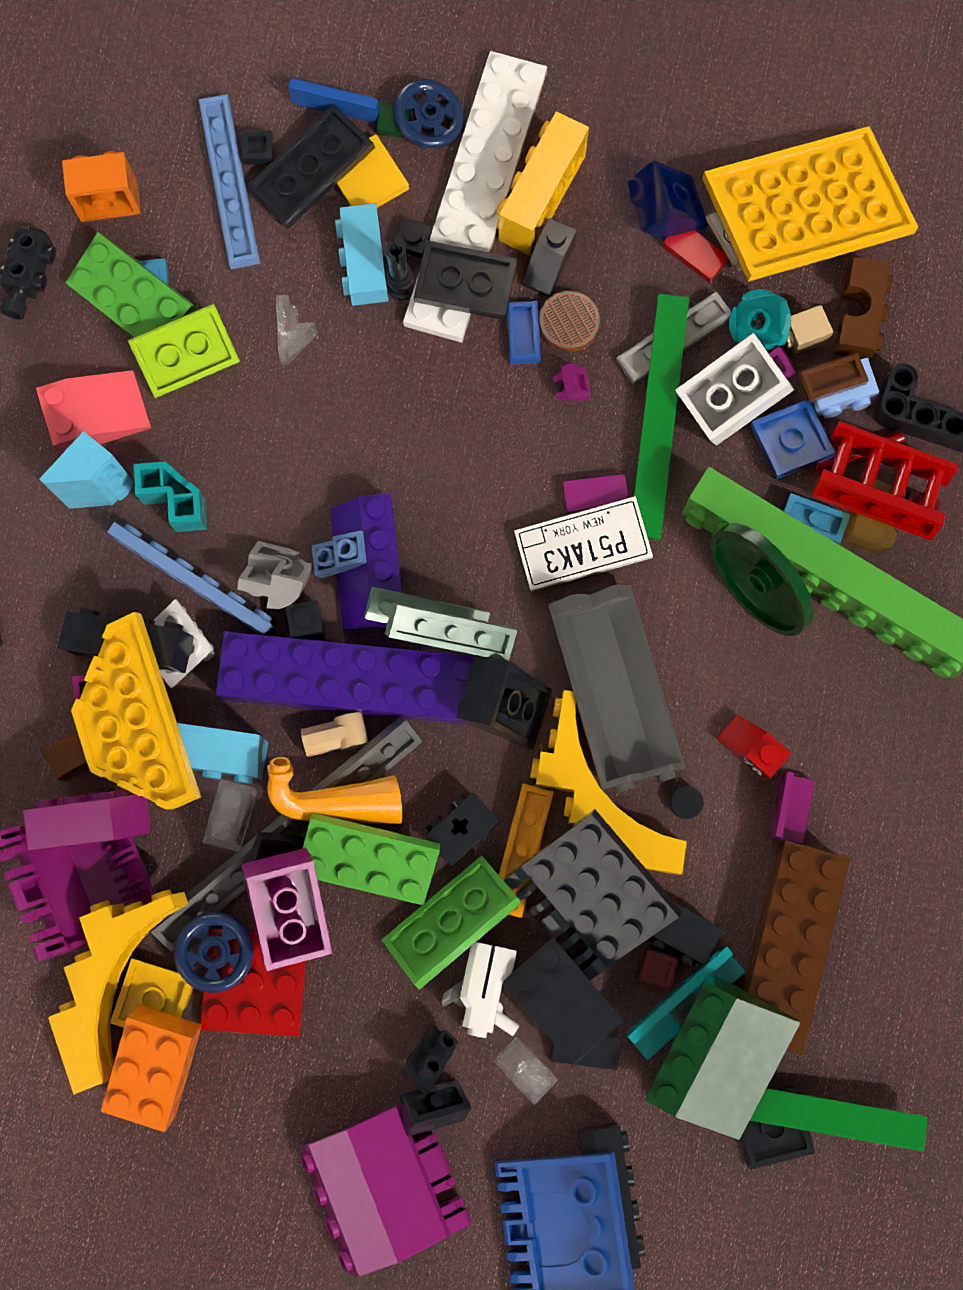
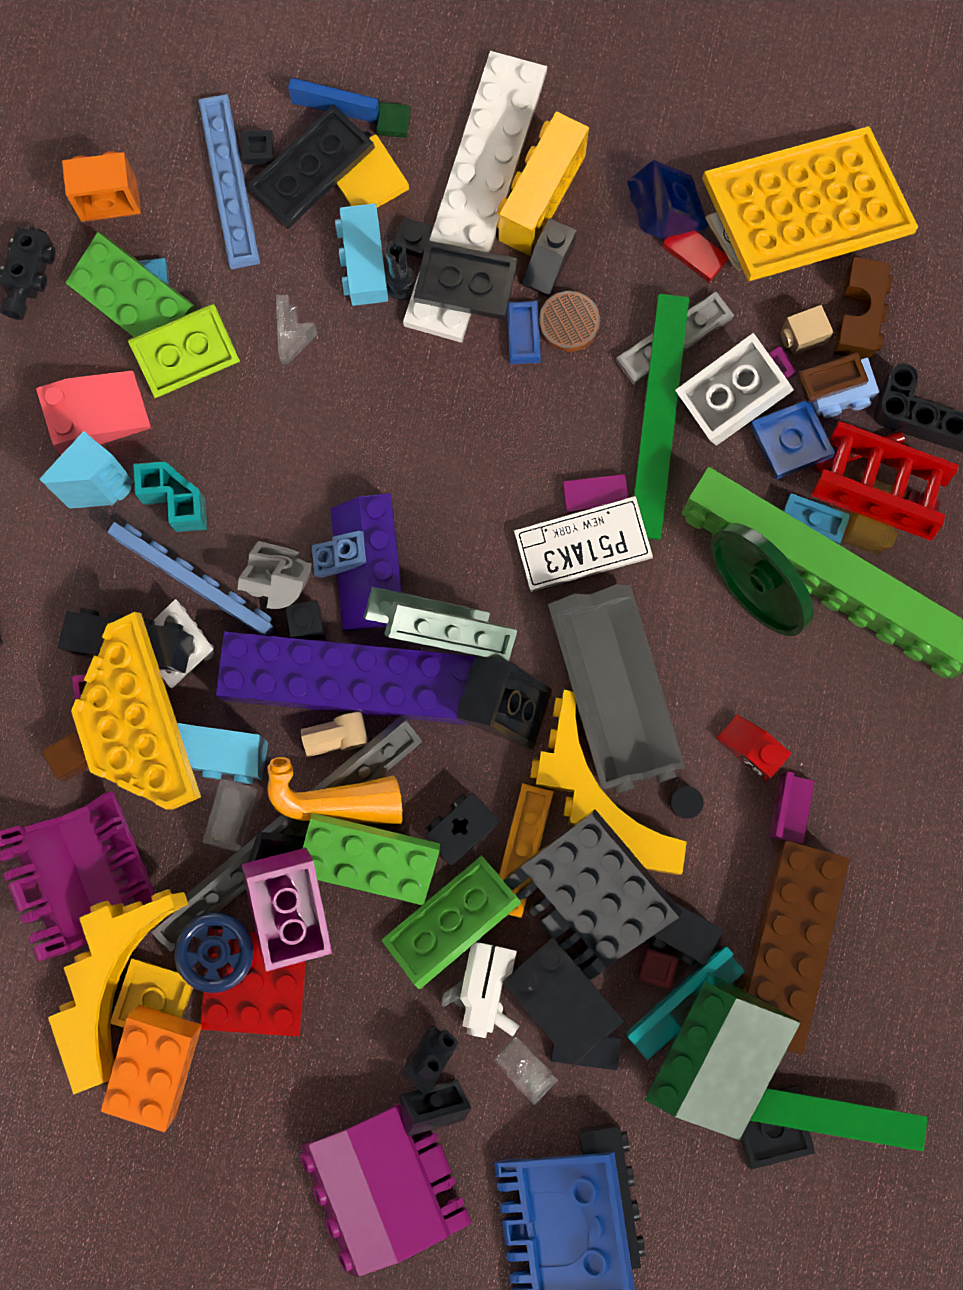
magenta brick [23,789,151,850] -> none
dark blue plate [393,79,464,149] -> none
magenta tile [553,363,591,402] -> none
teal plate [729,289,791,352] -> none

